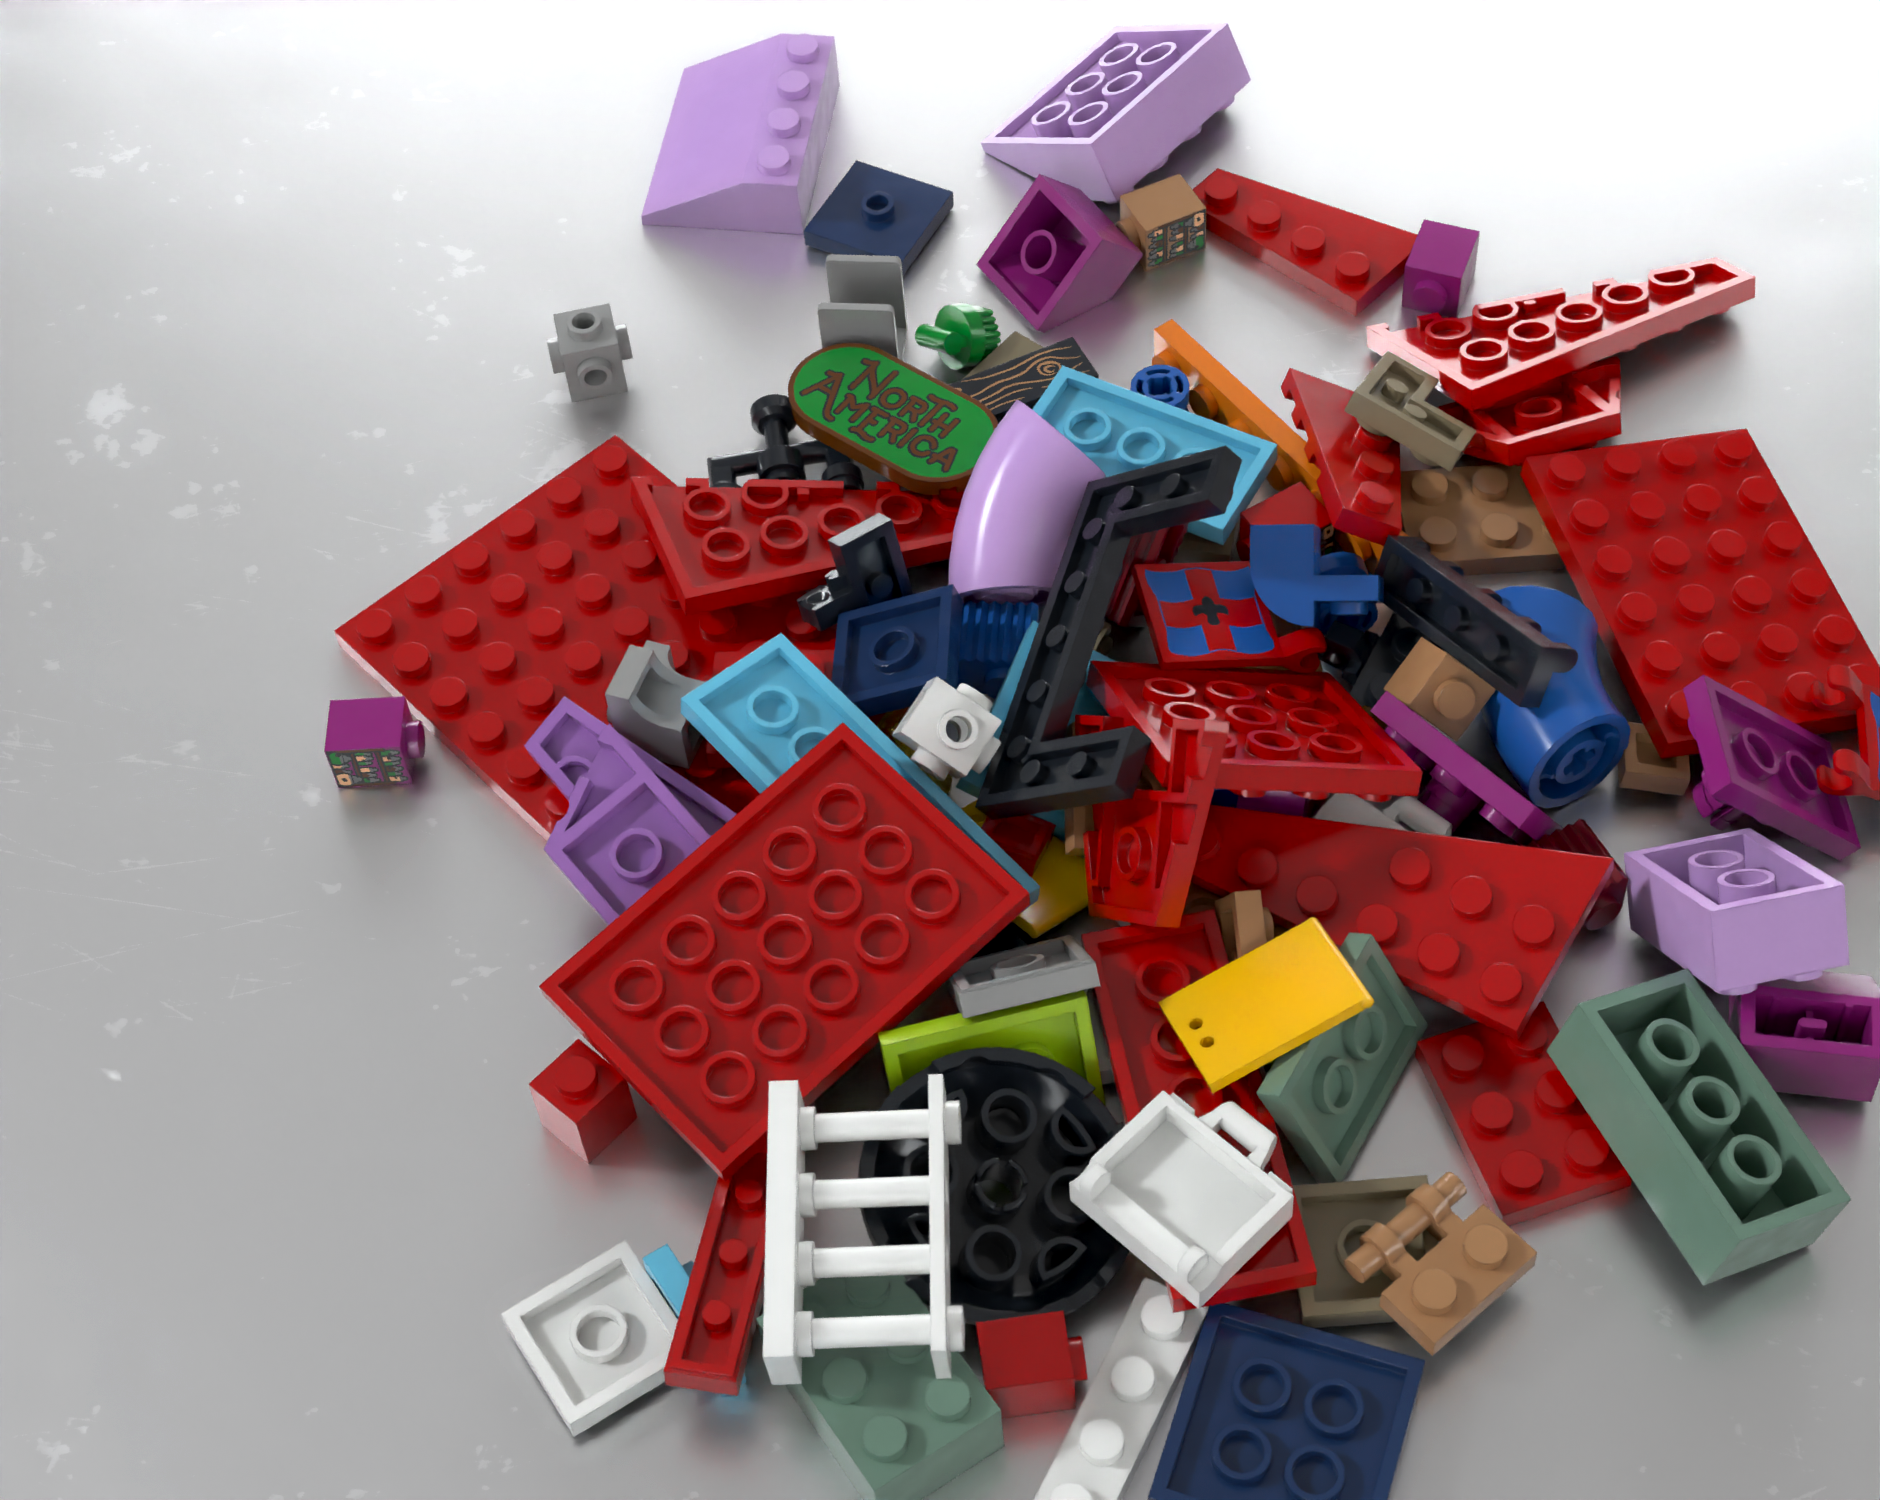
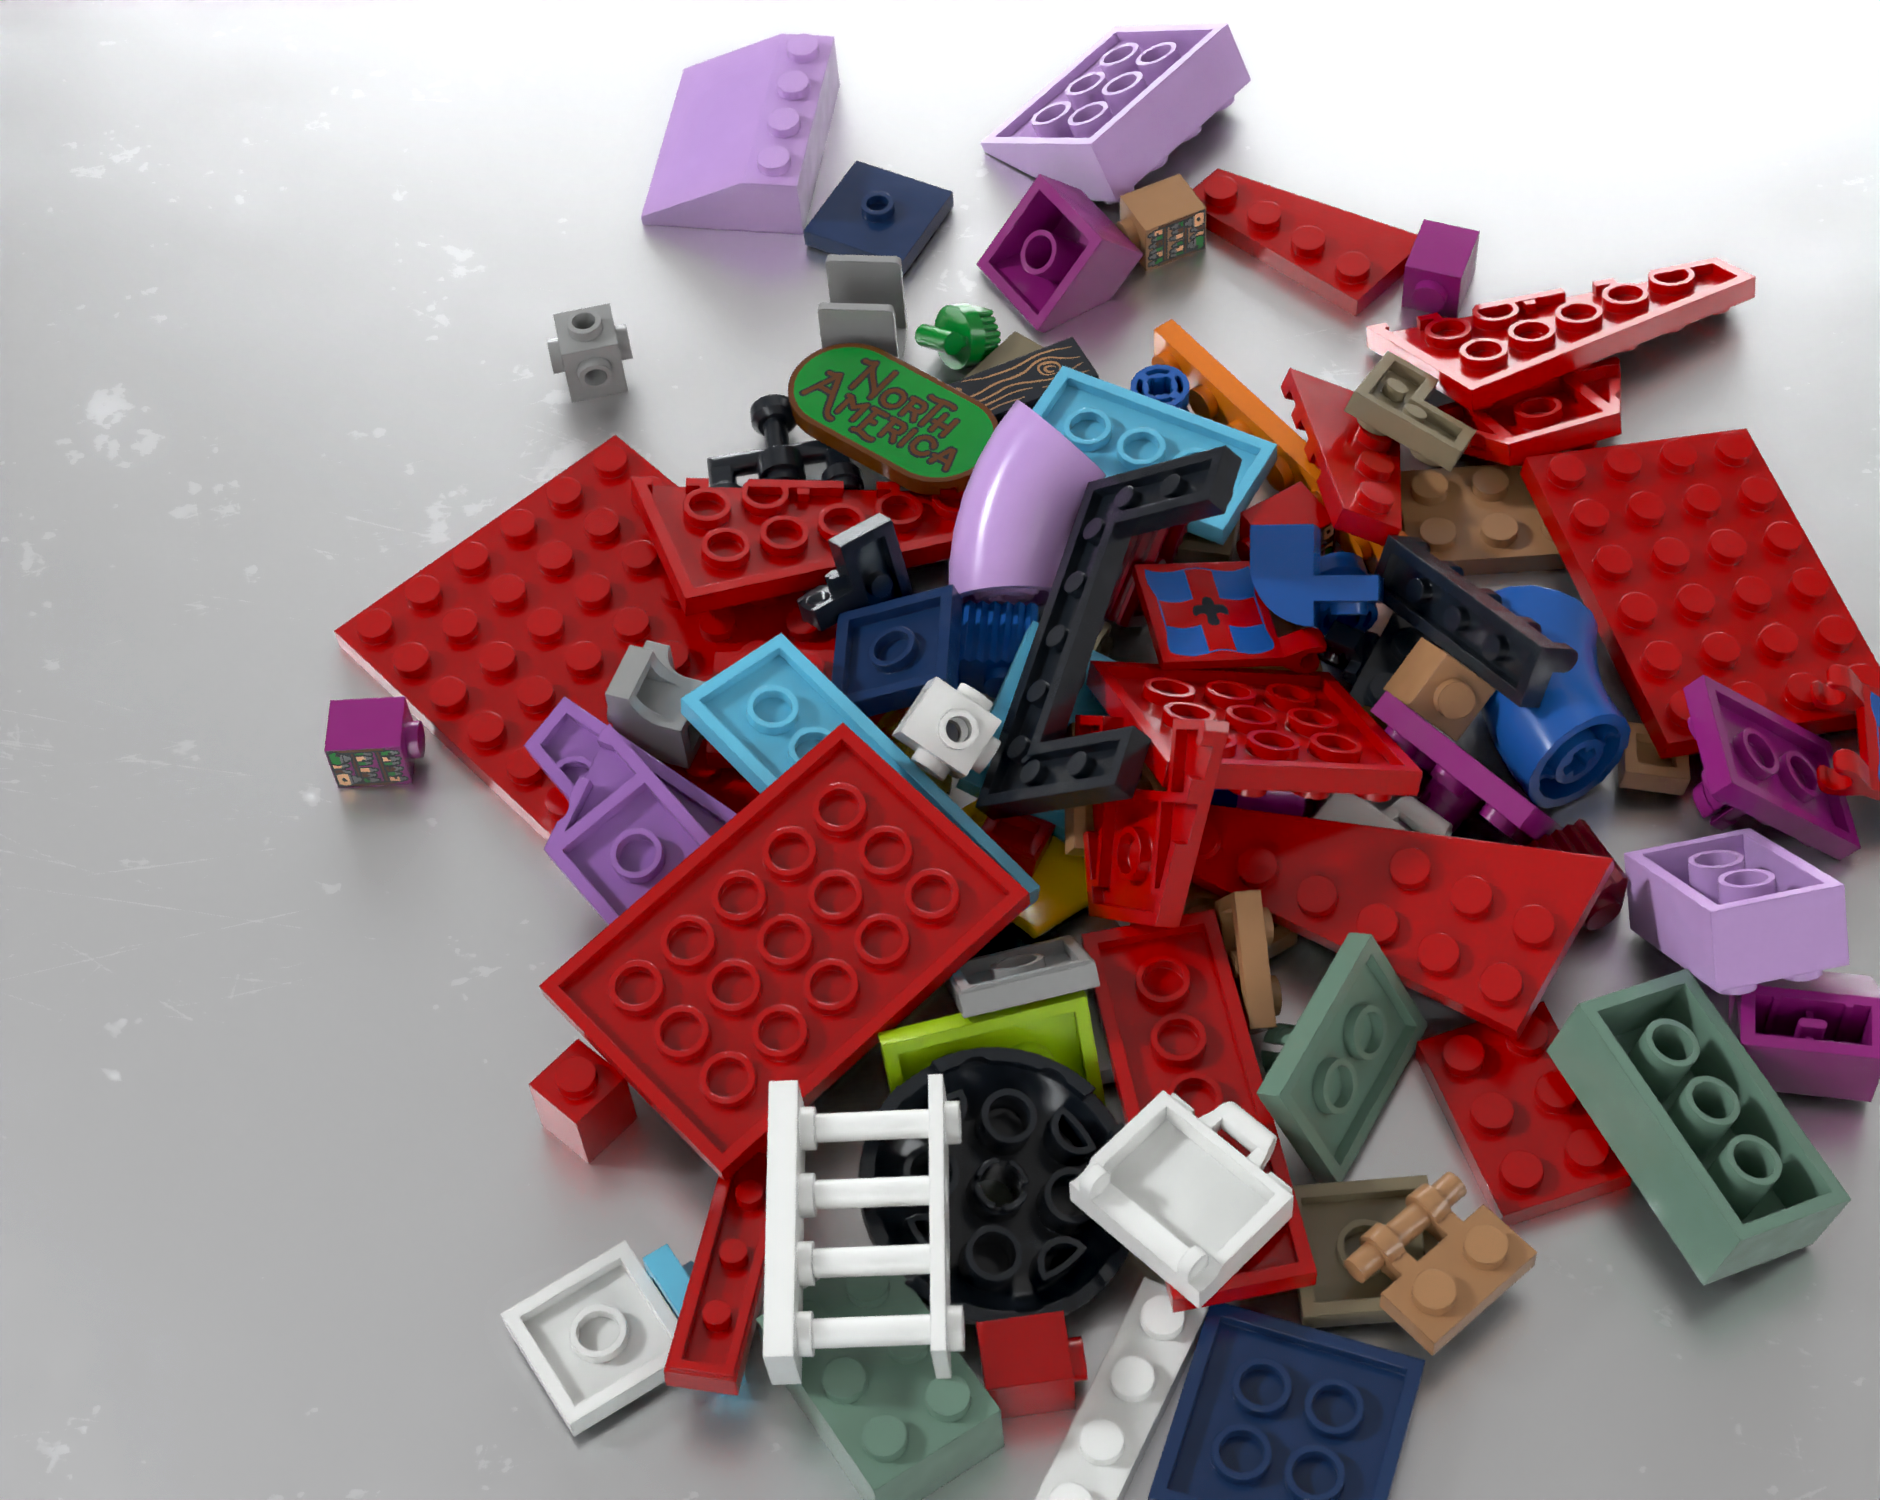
yellow container [1158,917,1374,1093] -> none

